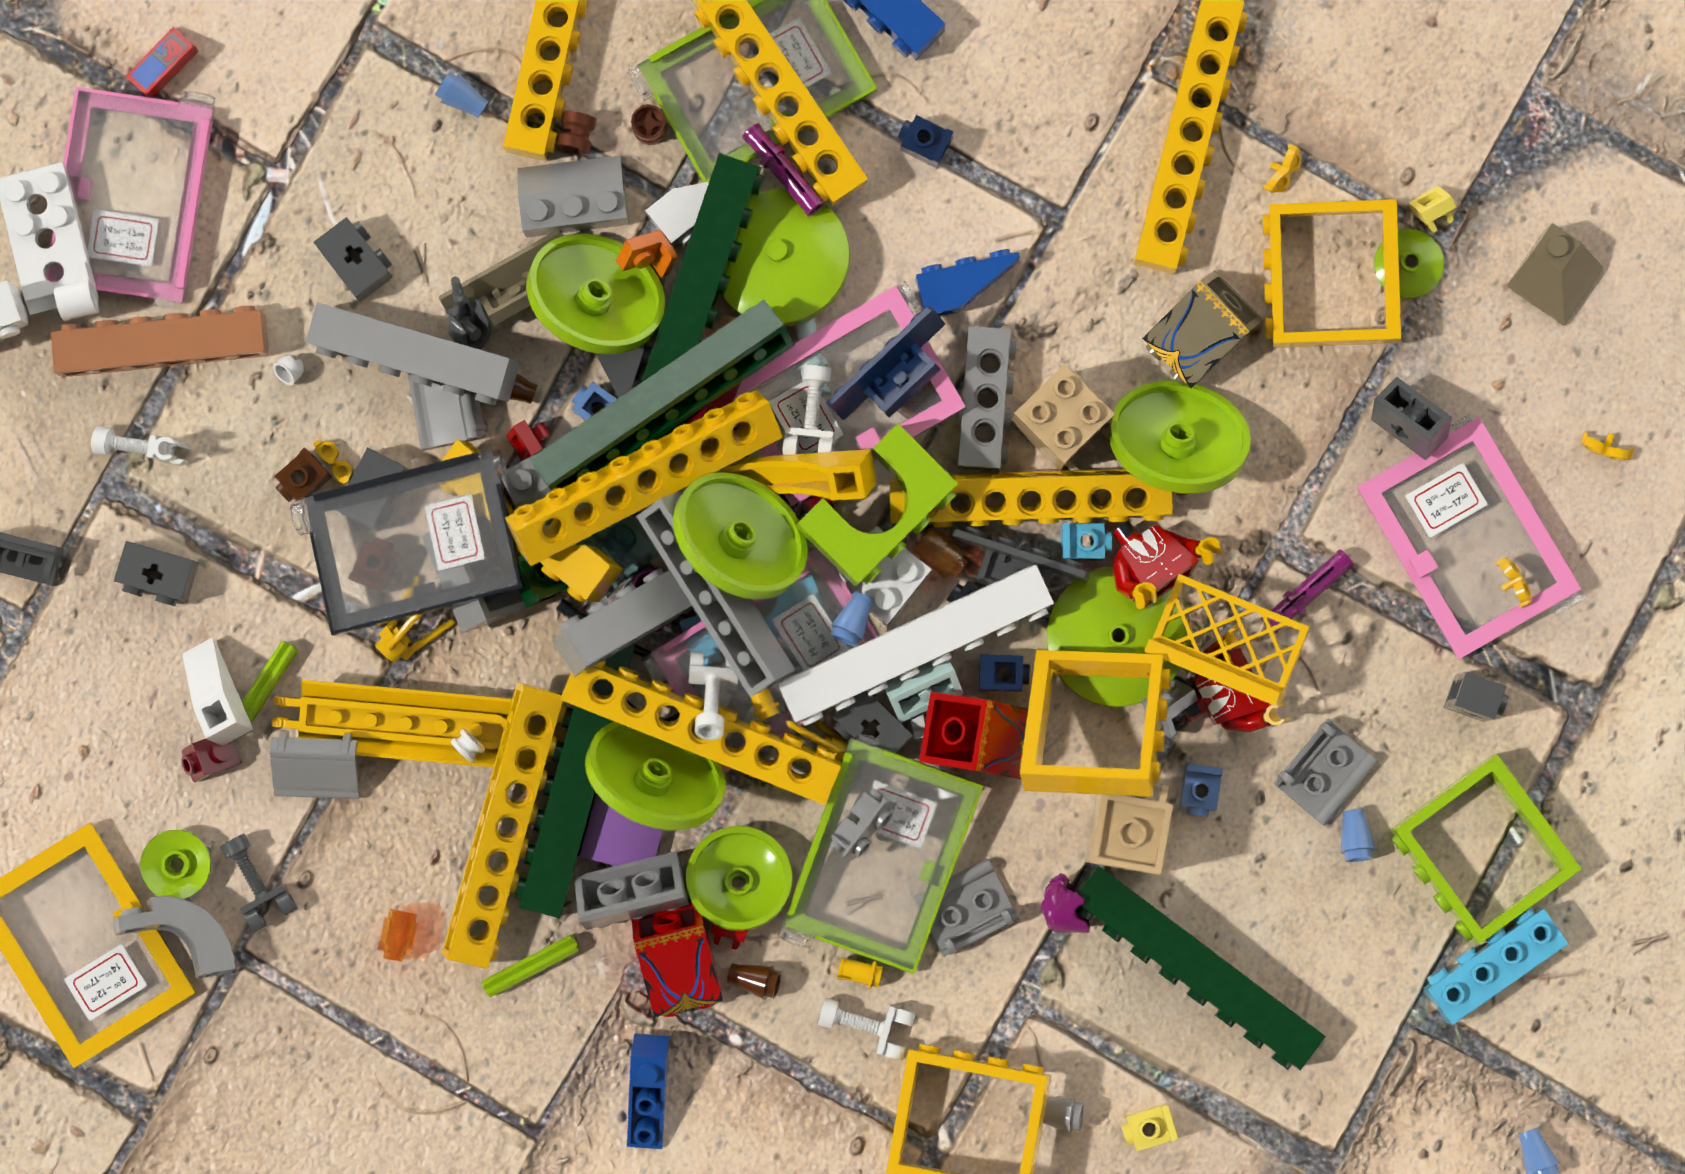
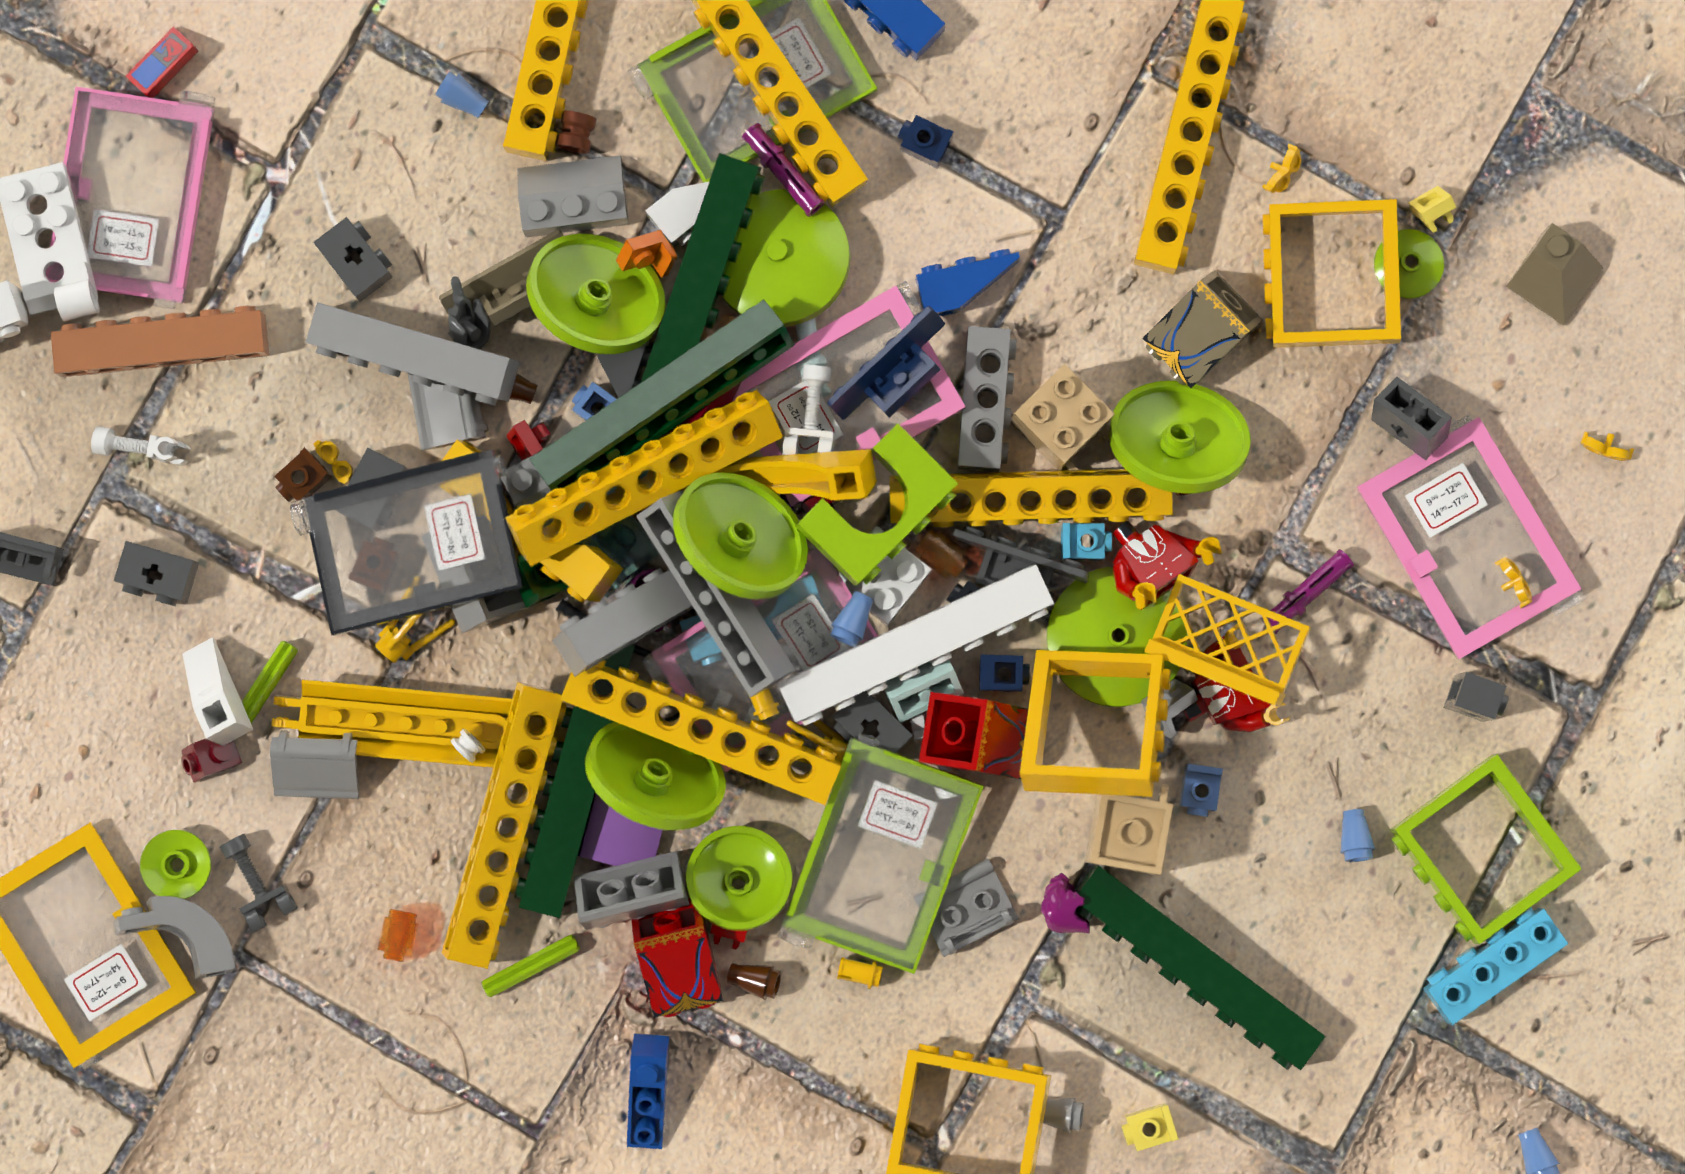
white hinge [273,354,304,385] -> none
copper wheel [631,104,668,145] -> none
white bar [689,651,738,740] -> none
white bar [817,998,916,1061] -> none
light grey hinge [830,787,896,860] -> none
light grey piece [1274,718,1379,826] -> none

